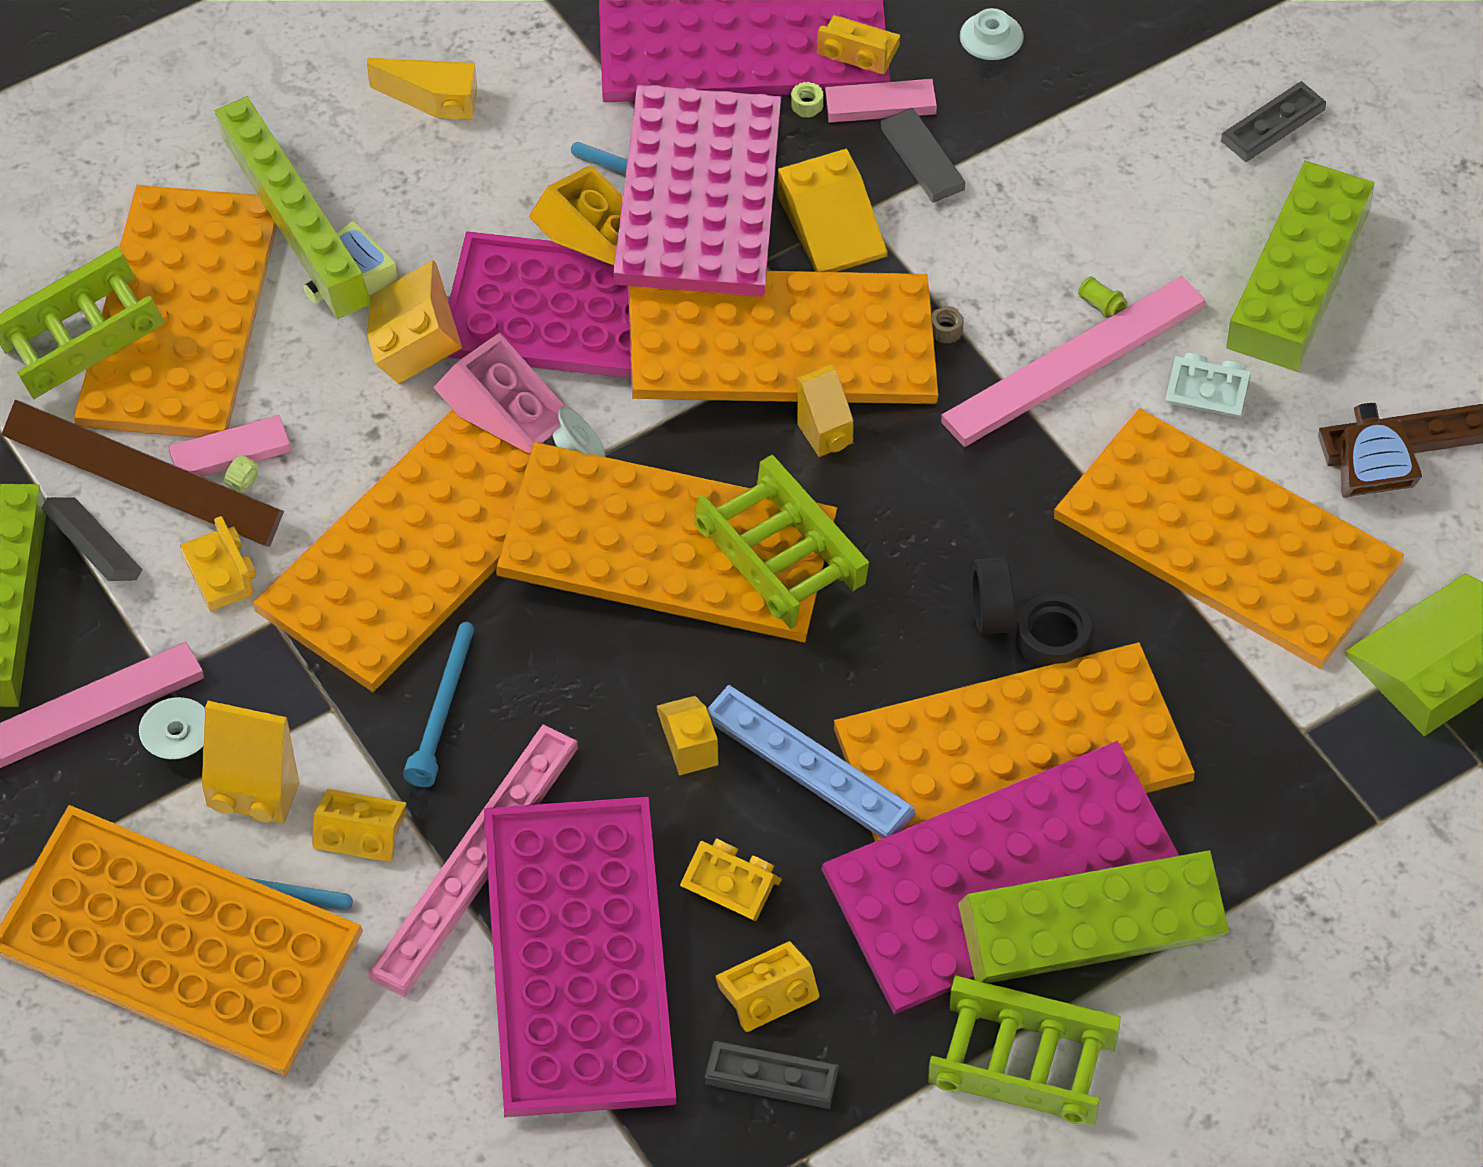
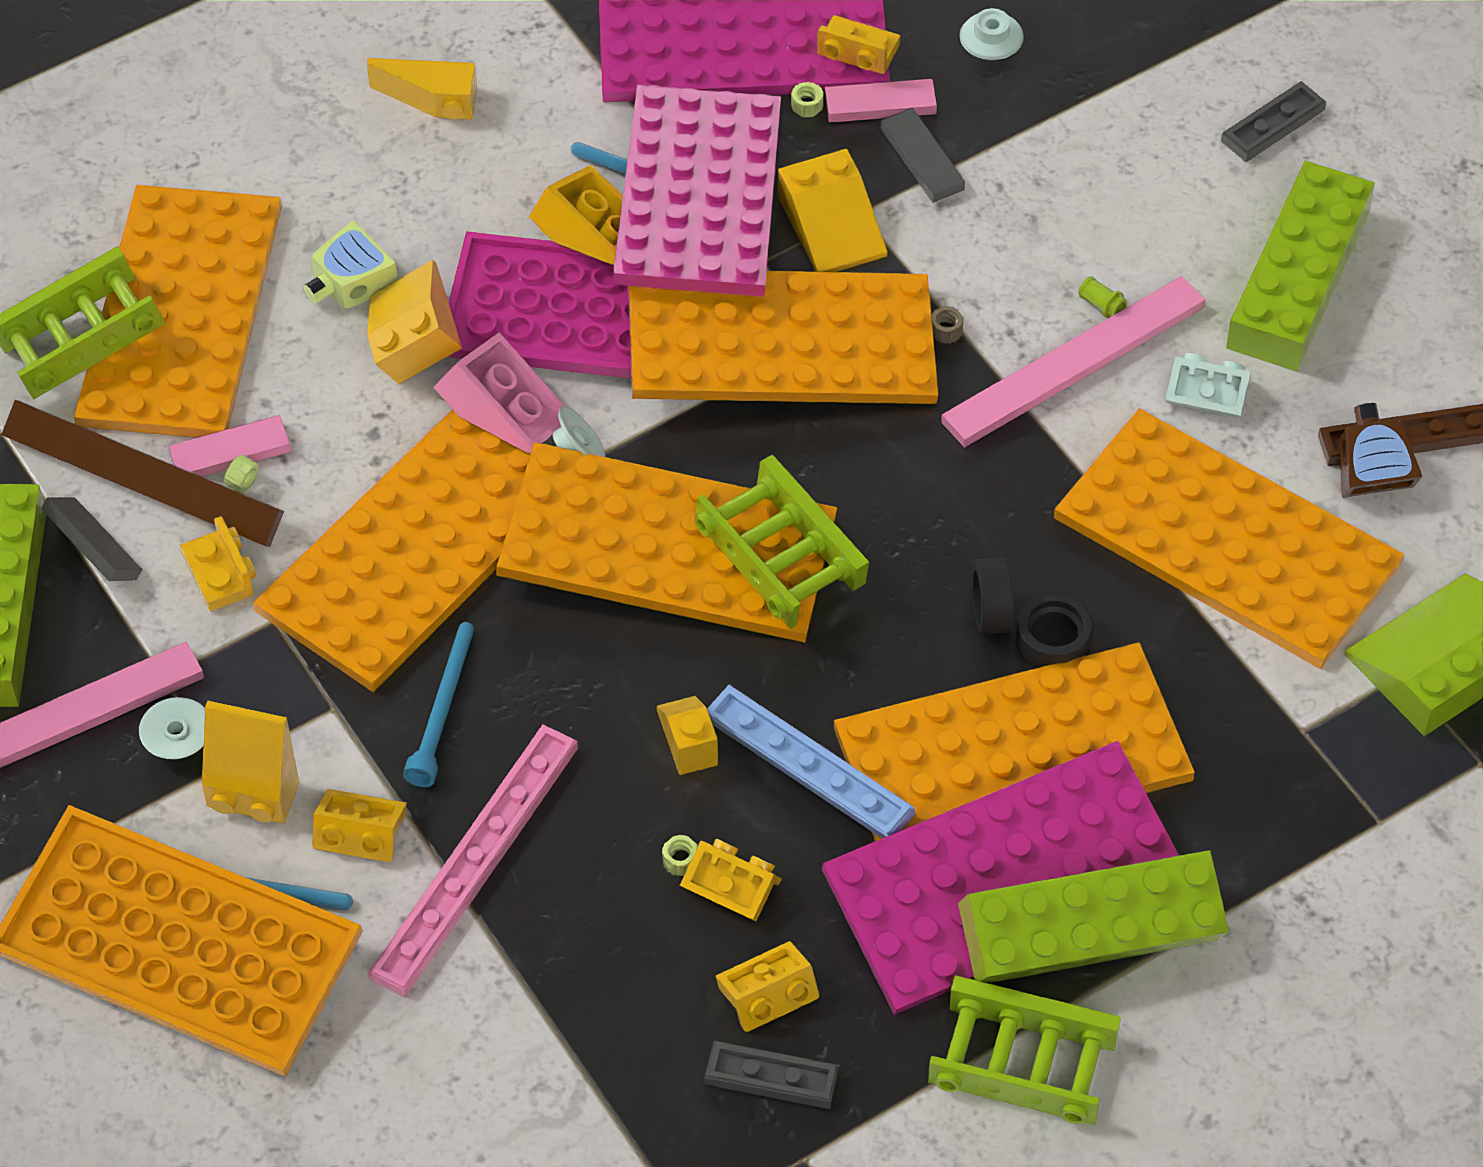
lime brick [214,96,371,319] -> none
dark pink plate [484,797,676,1118] -> none
yellow slope [798,364,853,457] -> none
none -> yellowish green axle [662,835,698,876]

